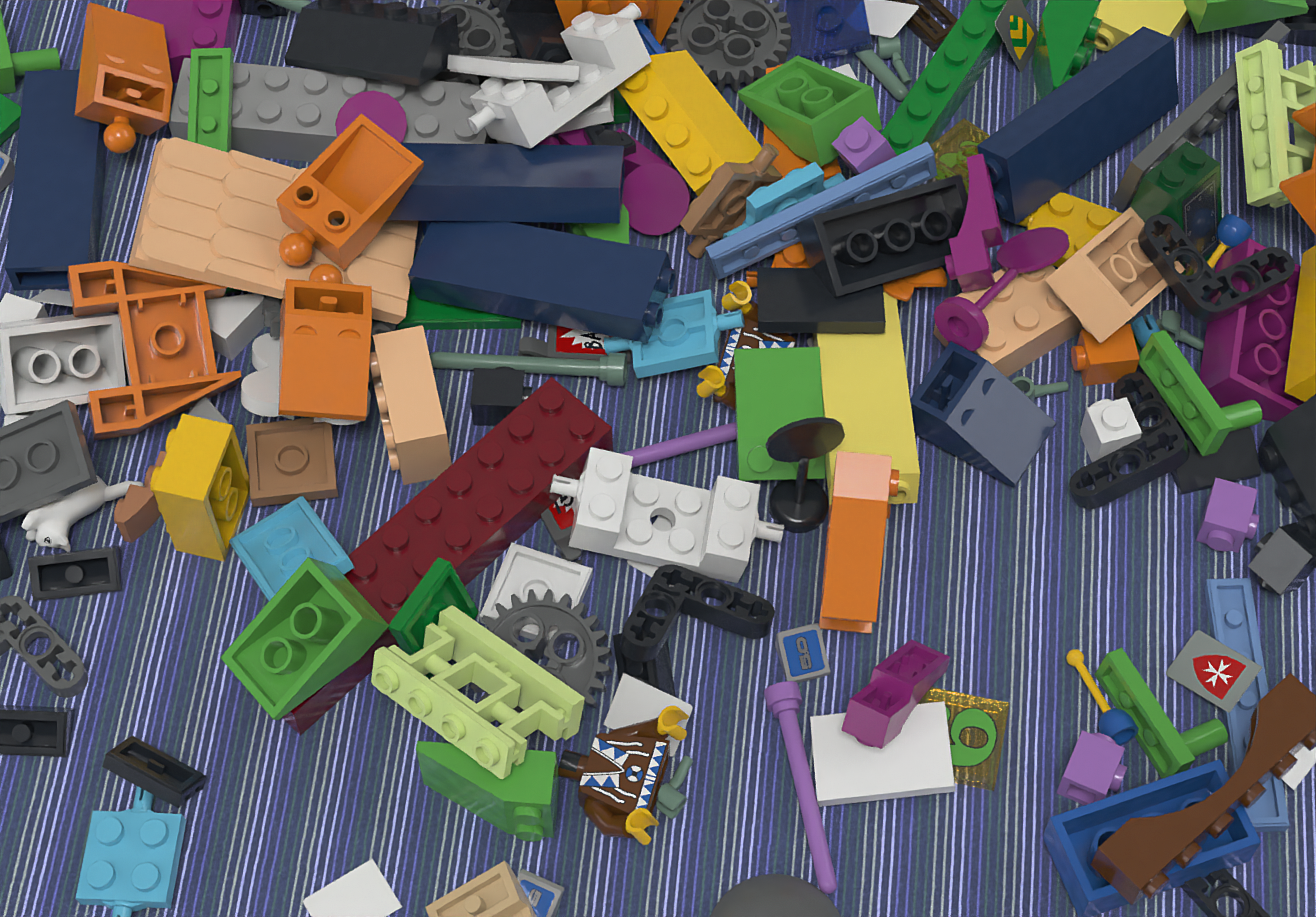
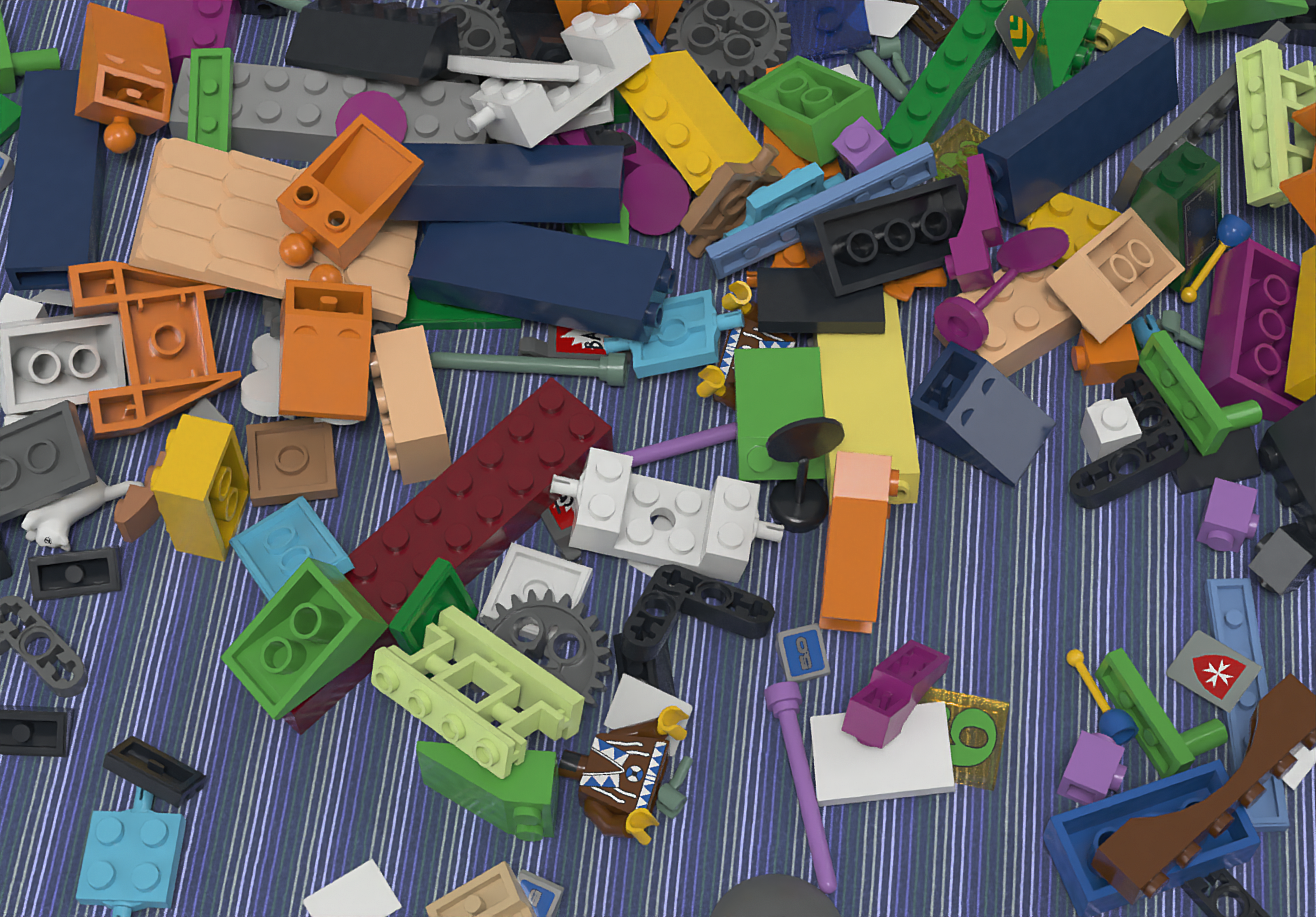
white slope [205,293,265,361] -> none
black brick [470,366,534,426] -> none
sand green hand [1011,376,1068,402] -> none
black beam [1138,214,1295,323] -> none

